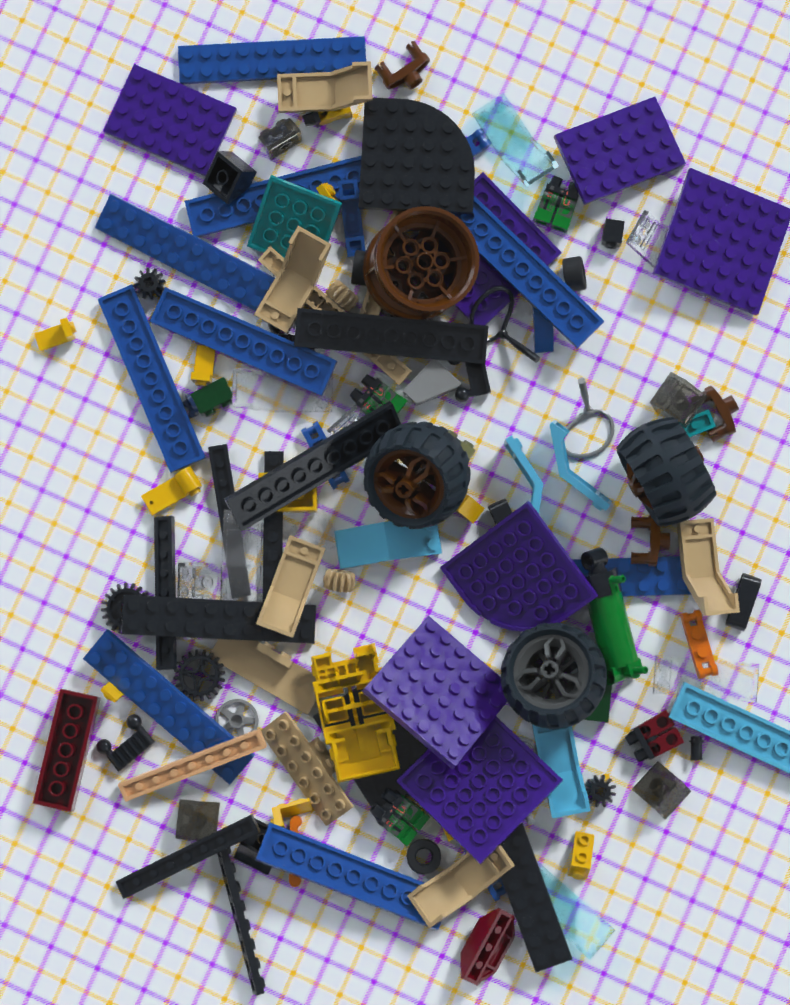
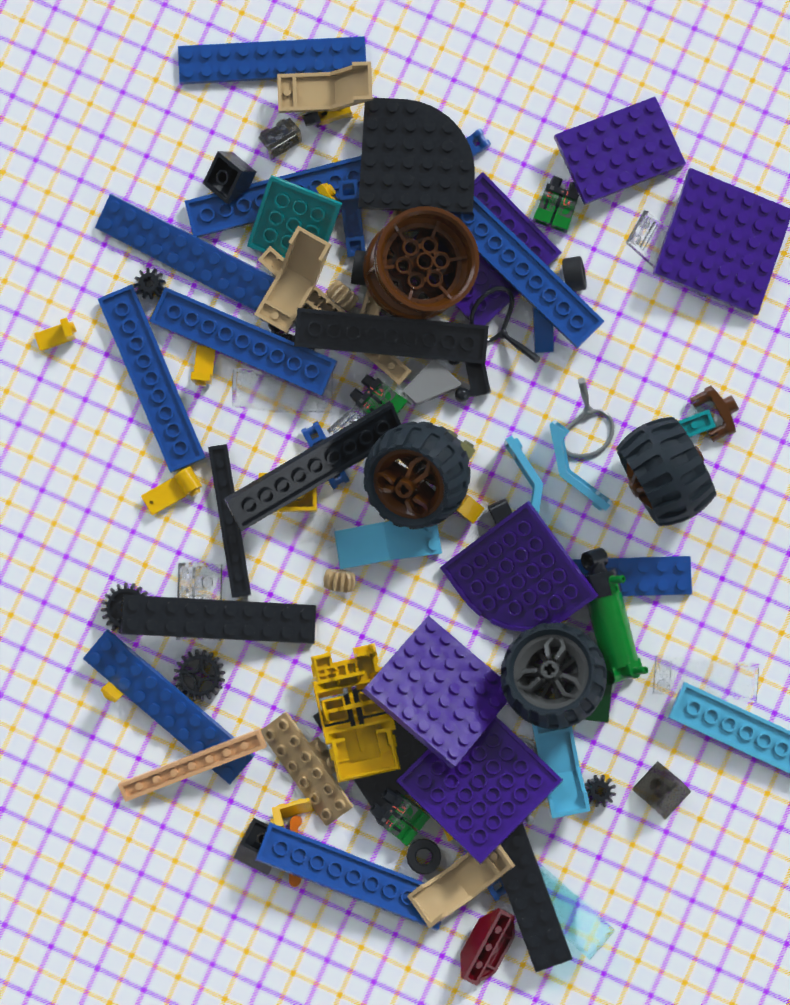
dark red brick [33,688,101,812] -> none
black gear [96,714,155,772] -> none
dark purple plate [103,64,237,177] -> none
black plate [115,814,261,899] -> none
black plate [154,515,177,671] -> none
clear smoke slope [175,798,220,841] -> none
dark blue piece [183,394,199,418] -> none
dark green brick [190,377,236,417] -> none
tan bracket [210,639,316,714] -> none
light grey wheel [215,699,259,736] -> none
black plate [217,847,266,995] -> none
clear windscreen [222,510,263,602] -> none
tan windscreen [256,535,326,638] -> none
black plate [262,451,284,602] -> none
reddish brown connector [374,41,430,90] -> none
clear light blue windscreen [472,93,559,187] -> none
yellow bracket [568,831,595,880] -> none
black brick [601,218,625,249] -> none
dark red hips [625,709,685,762] -> none
reddish brown connector [631,515,670,567] -> none
clear smoke slope [649,372,707,428] -> none
tan windscreen [676,518,740,616] -> none
orange plate [680,609,719,679] -> none
black pin [689,736,704,760] -> none
black beam [725,573,762,632] -> none

